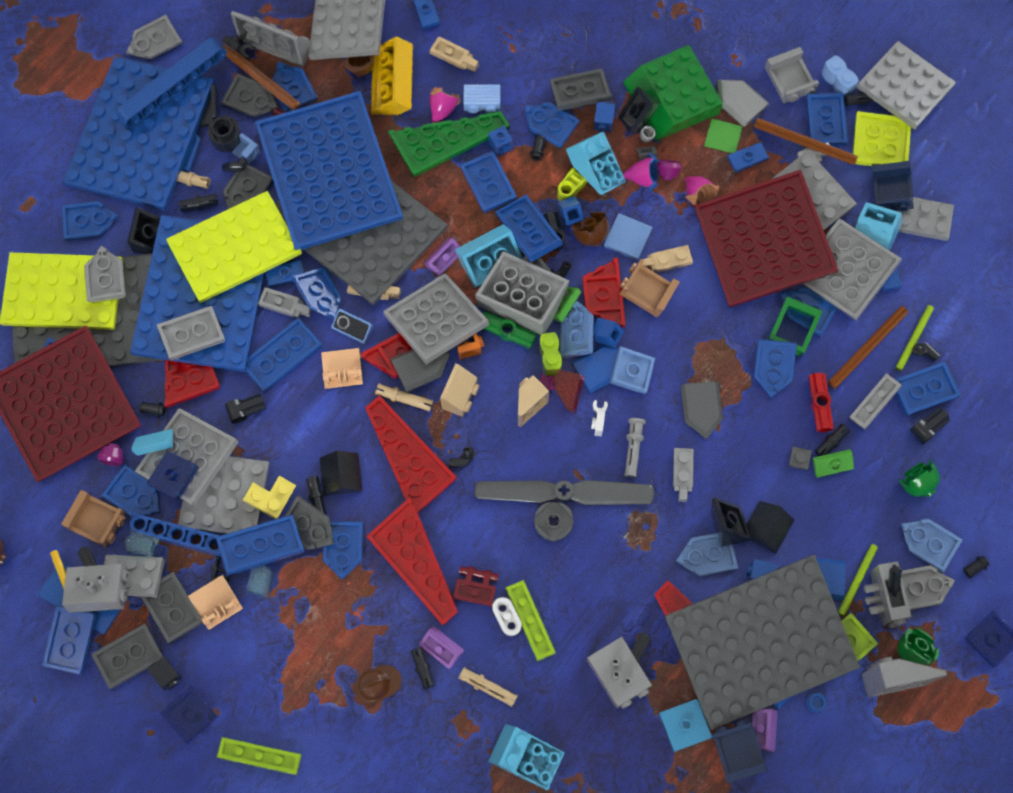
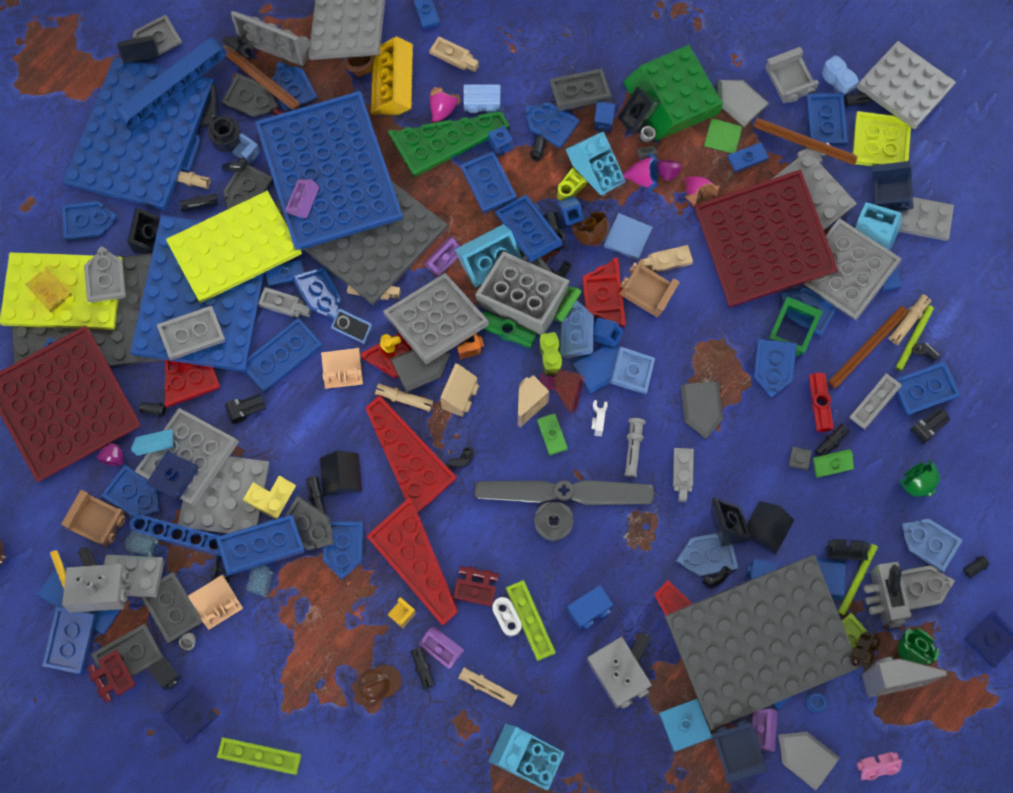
none -> clear yellow plate [25,267,72,313]
none -> dark red plate [87,650,137,703]
none -> black slope [117,35,159,64]
none -> light grey hinge [179,632,196,650]
none -> medium lavender slope [285,180,319,218]
none -> yellow plate [380,334,401,353]
none -> yellow panel [388,597,416,628]
none -> bright green plate [537,414,568,456]
none -> blue brick [566,585,613,630]
none -> black arm [703,566,731,588]
none -> light grey tile [778,731,840,790]
none -> black hinge [826,539,869,561]
none -> dark brown hinge [850,629,880,673]
none -> bright pink hinge [857,752,902,780]
none -> tan pin [889,294,931,345]

